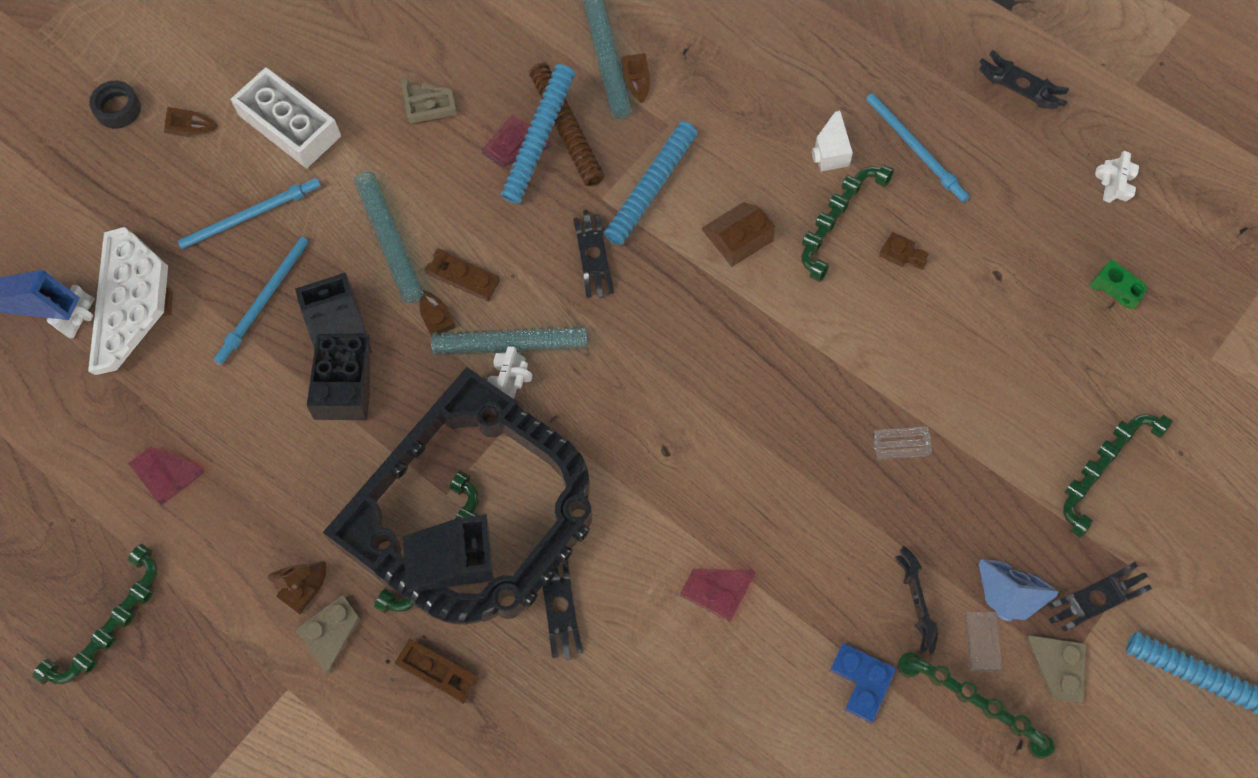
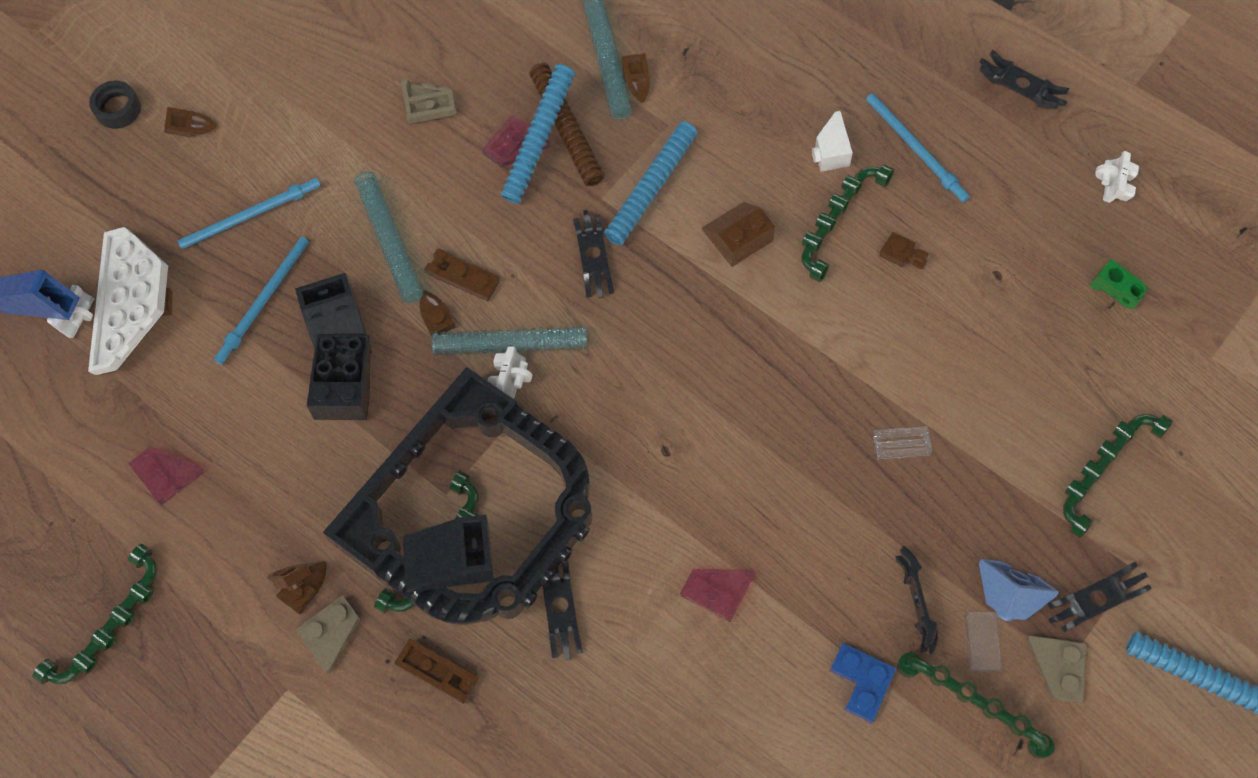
white brick [230,67,341,169] -> none

